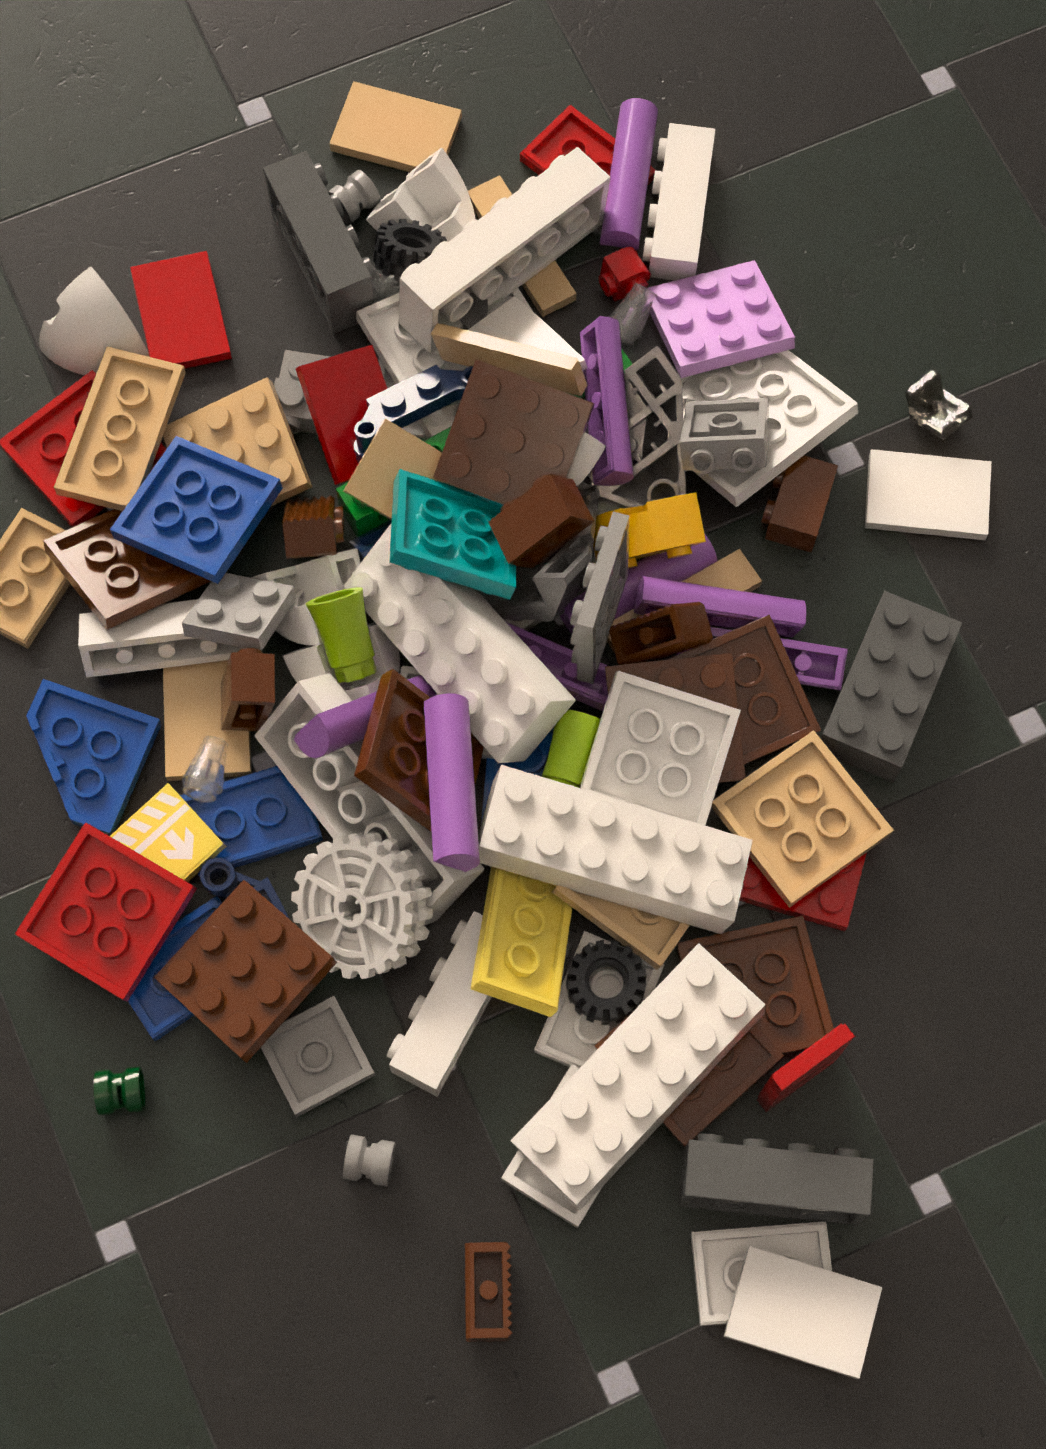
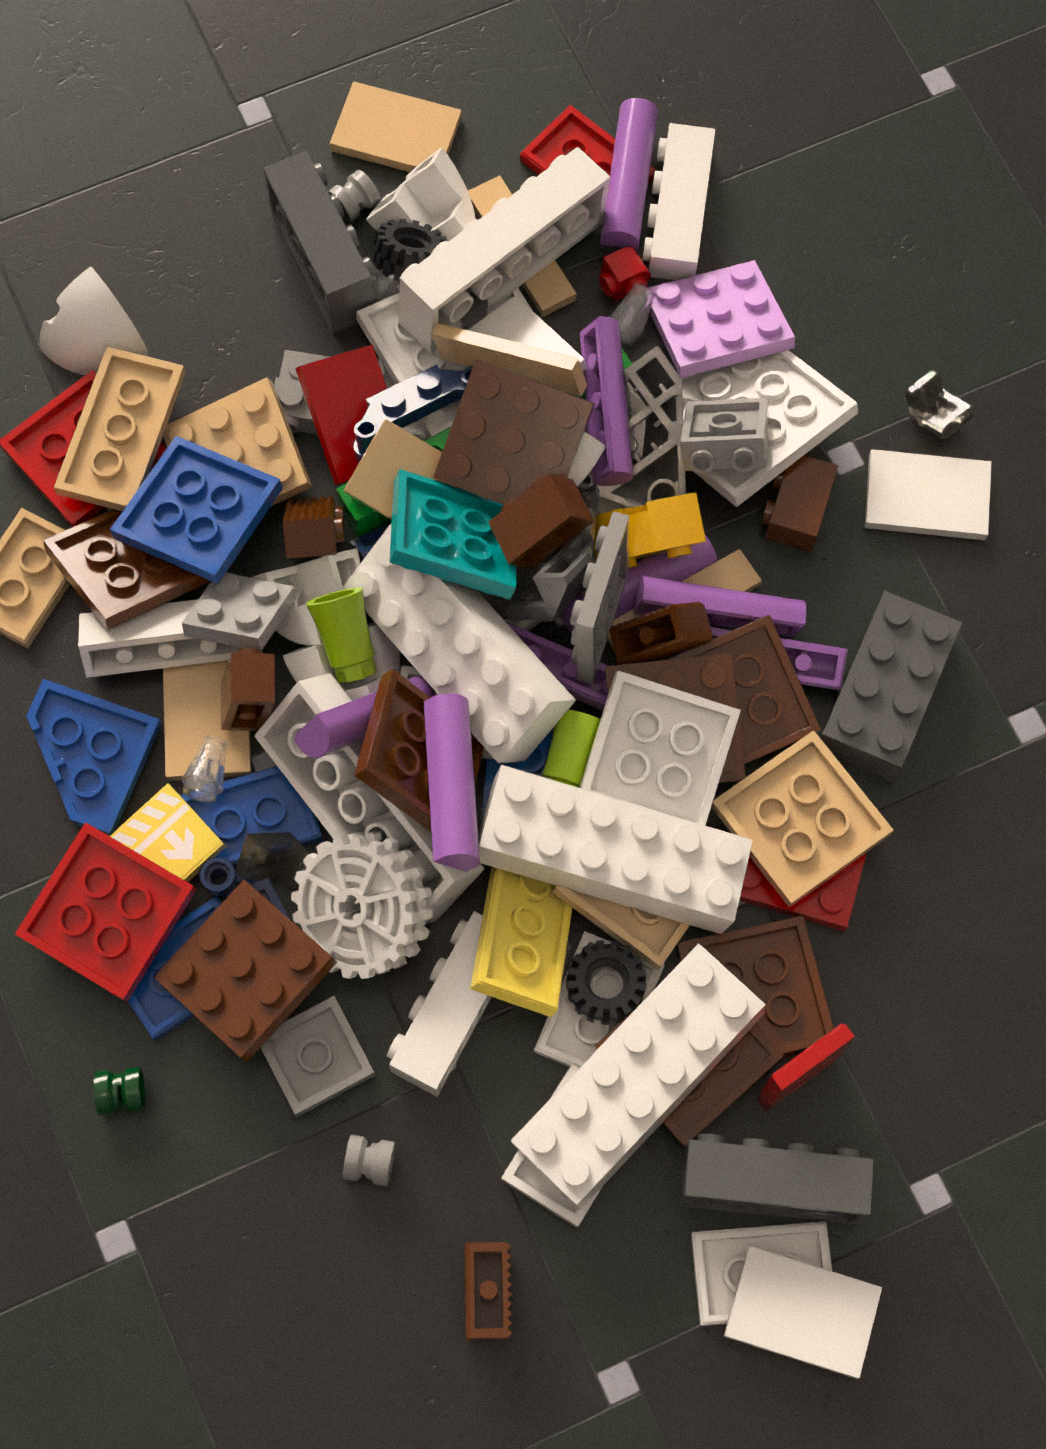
red tile [130,251,232,369] -> none
none -> clear smoke bracket [235,832,310,890]

